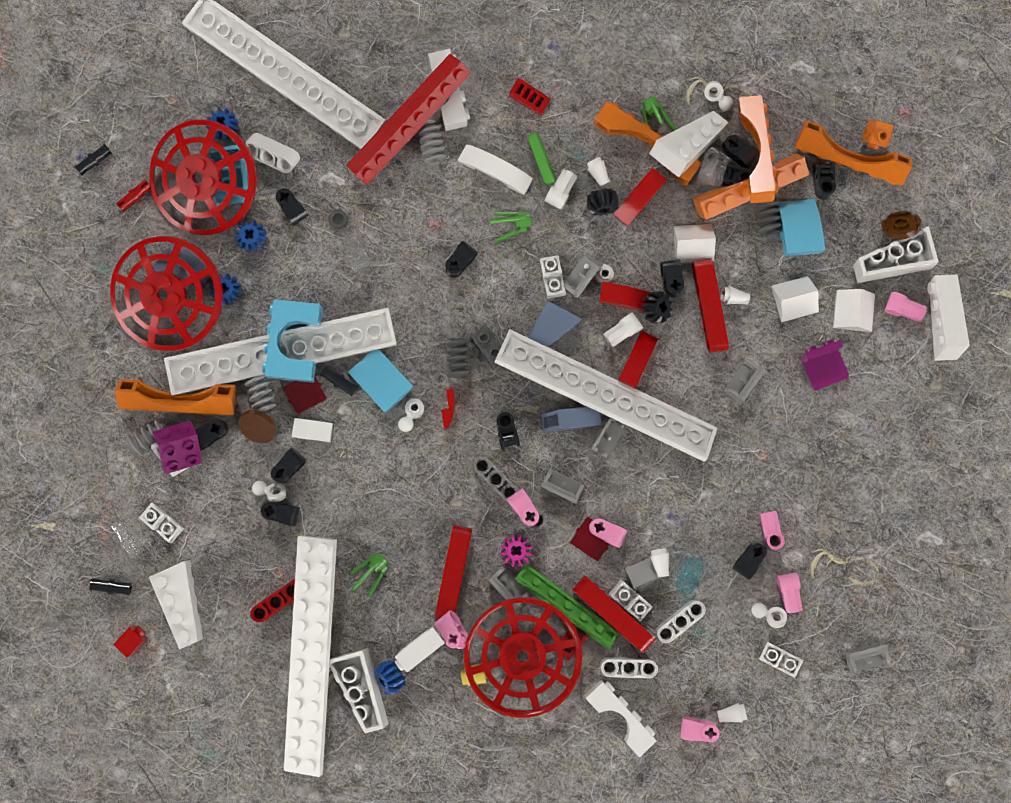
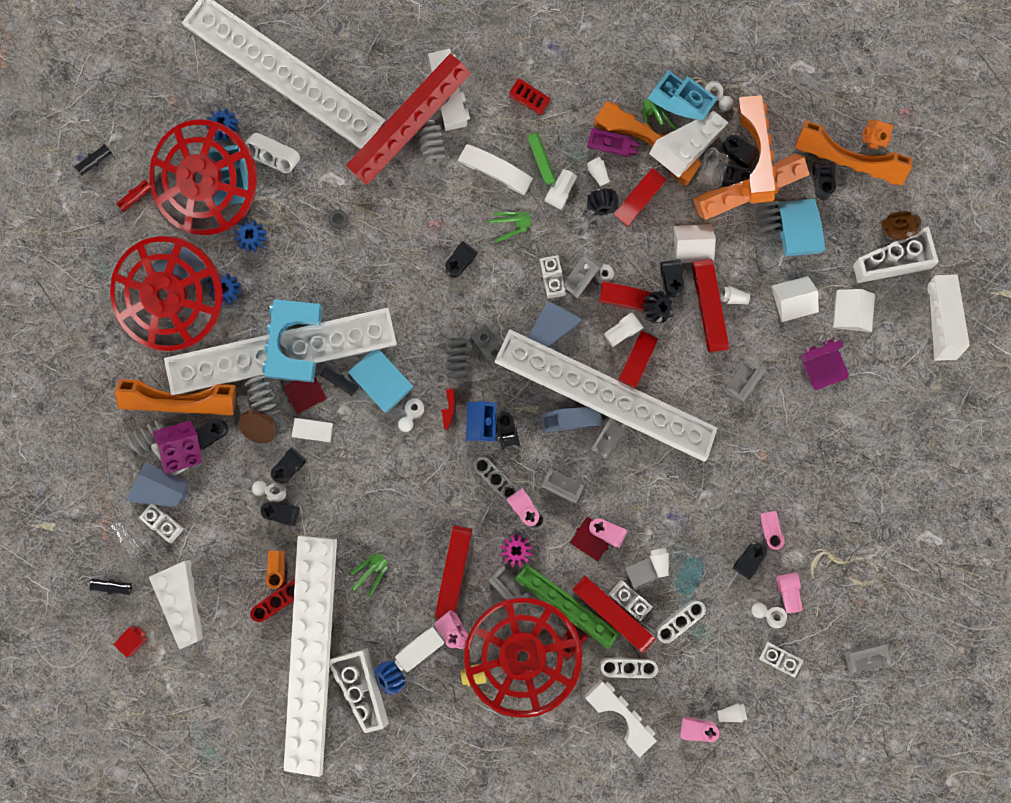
black piece [276,188,309,226] -> none
bright pink piece [884,292,927,322] -> none
none -> sand blue slope [126,462,188,507]
none -> orange piece [265,551,286,589]
none -> blue brick [466,401,497,442]
none -> magenta hinge [587,128,640,157]
none -> medium azure slope [647,70,718,120]

